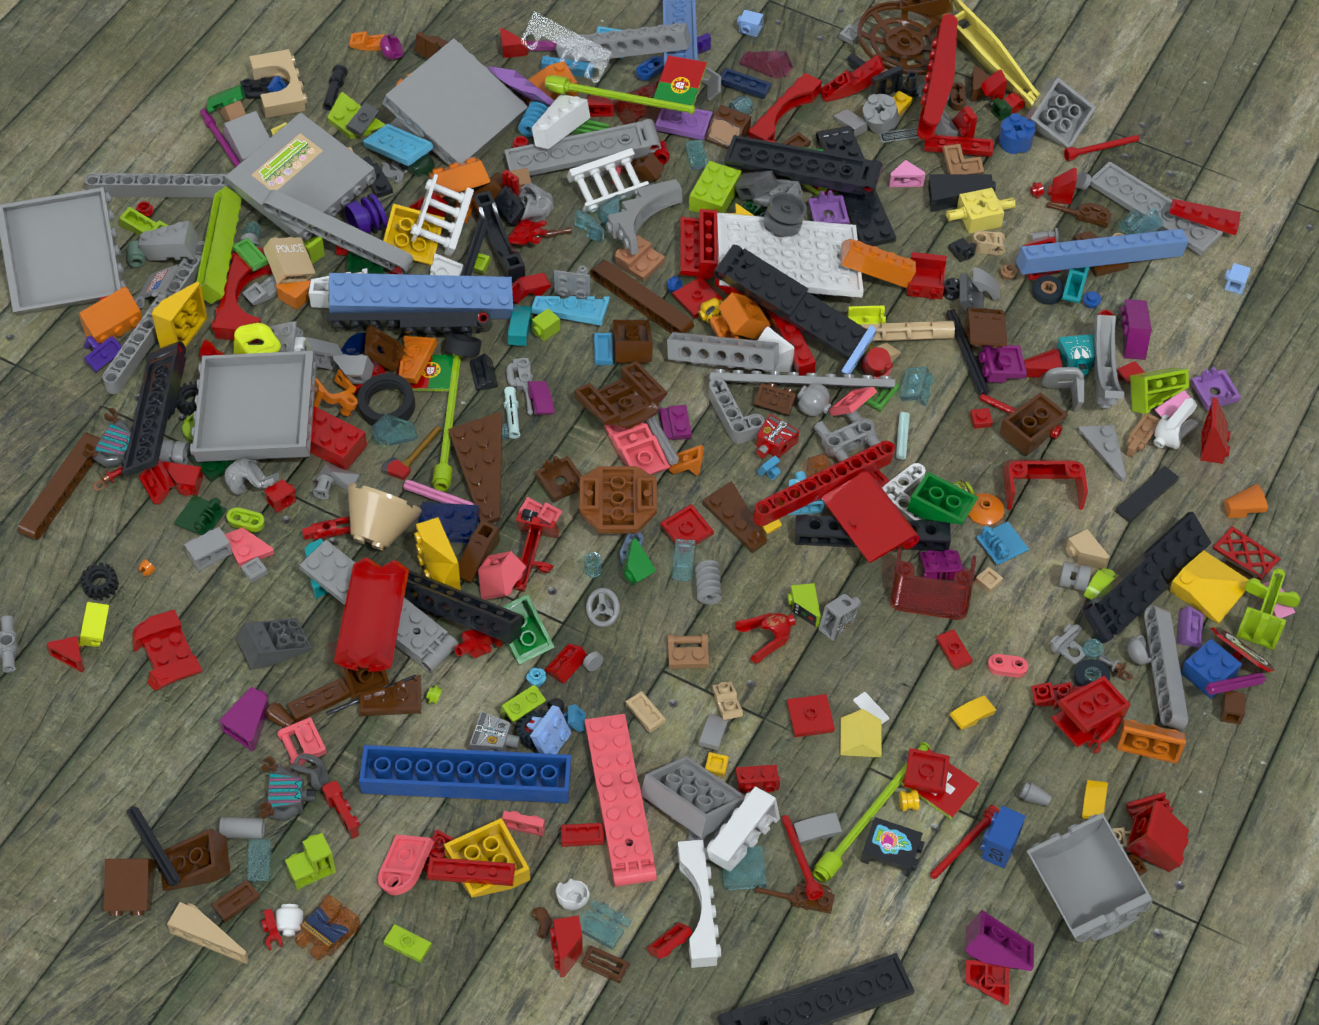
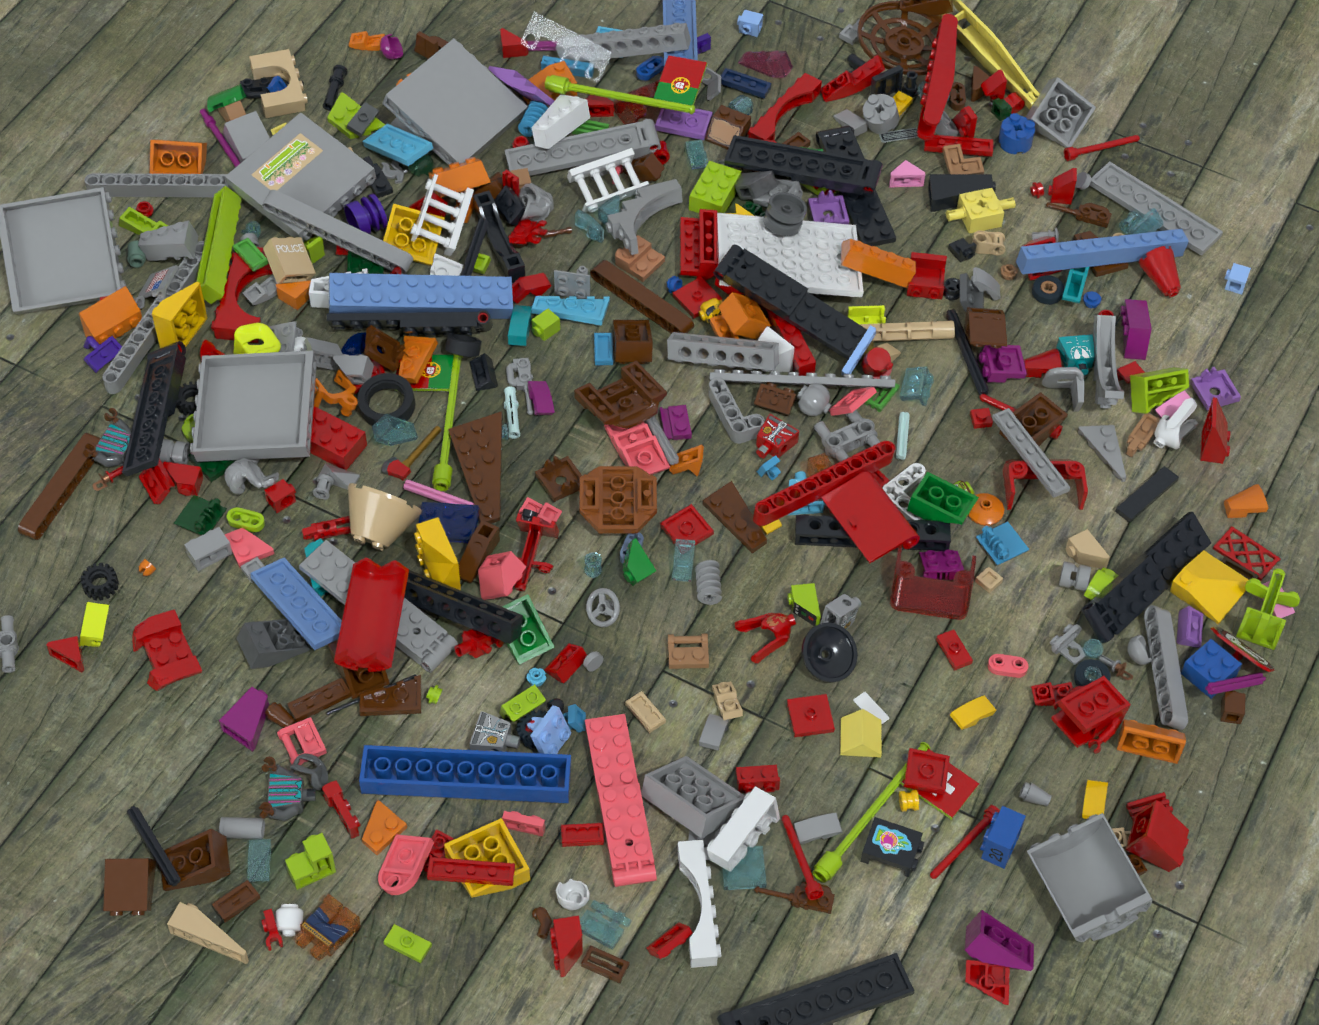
yellow tile [705,752,729,777] -> none
red wing [1169,199,1241,236] -> none
none -> orange slope [150,139,207,174]
none -> medium blue plate [251,558,342,650]
none -> orange wing [362,800,407,855]
none -> black dish [801,623,858,683]
none -> light grey tile [992,408,1070,498]
none -> red cone [1139,246,1181,297]

